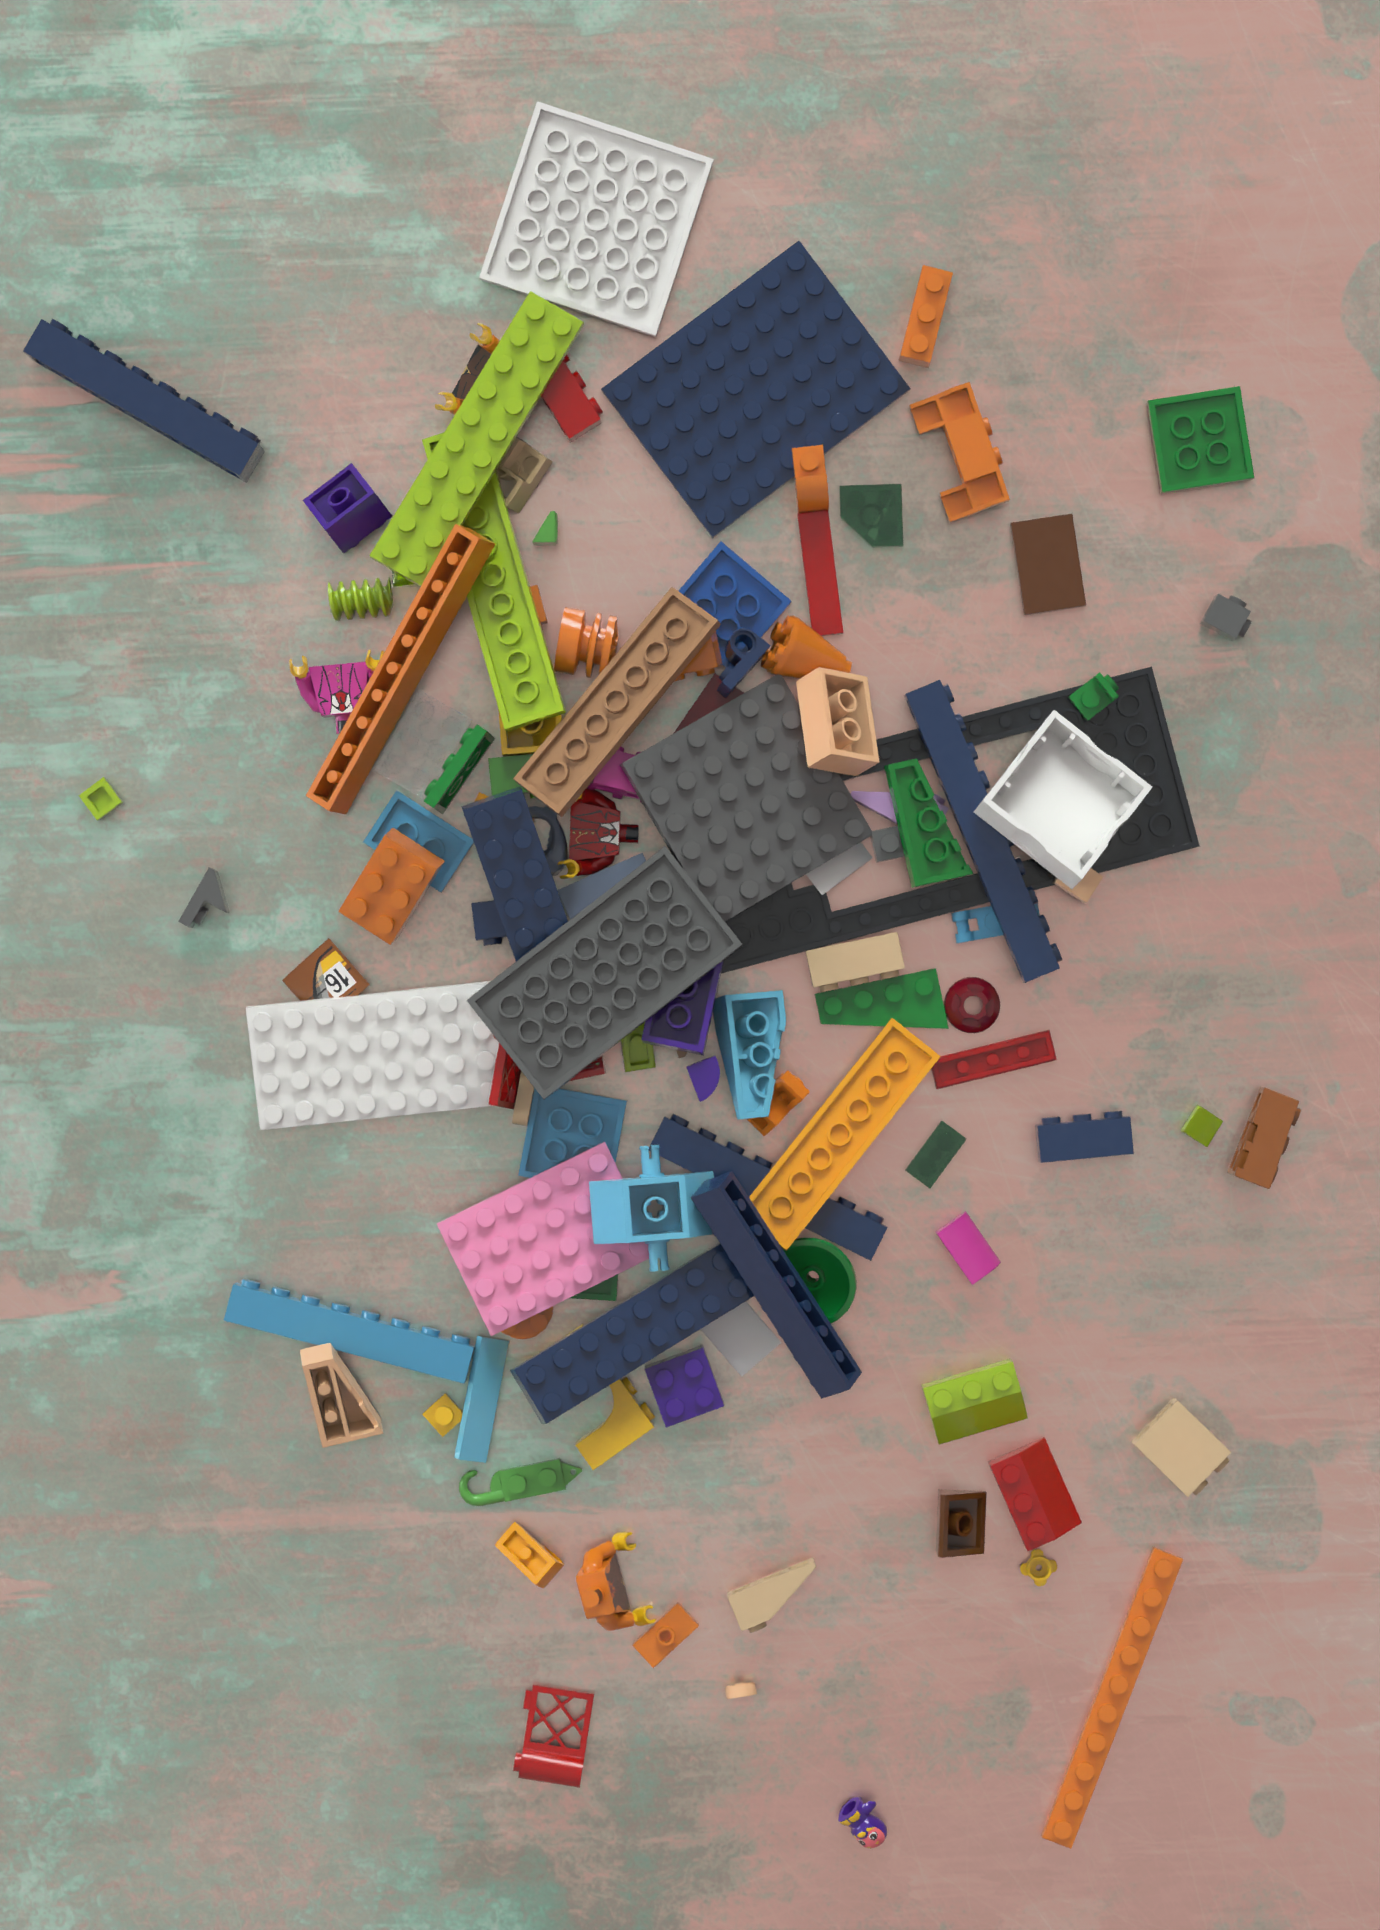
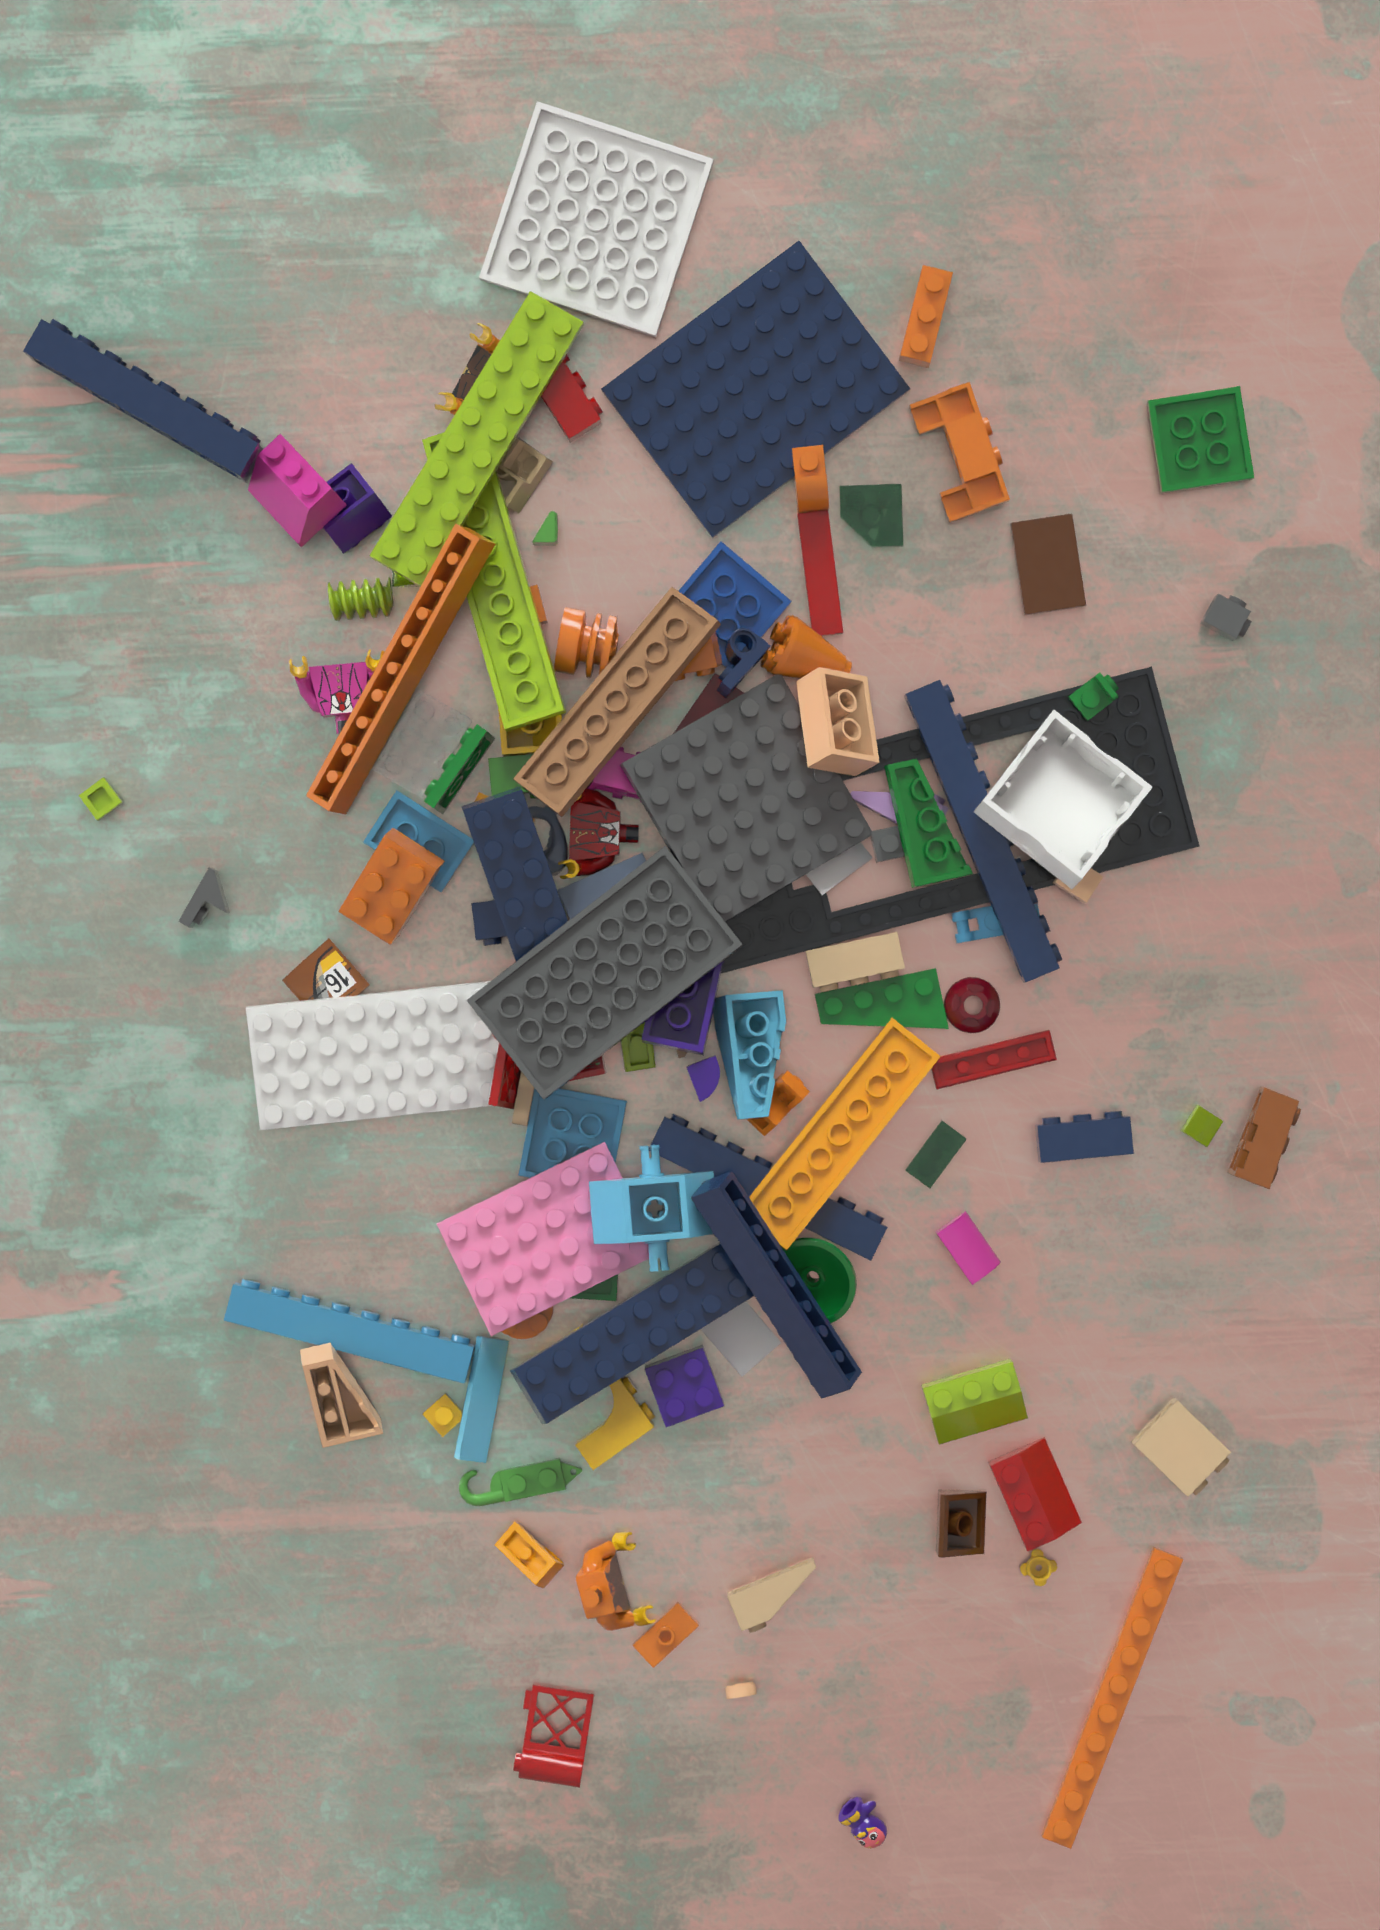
none -> dark pink slope [248,434,347,547]

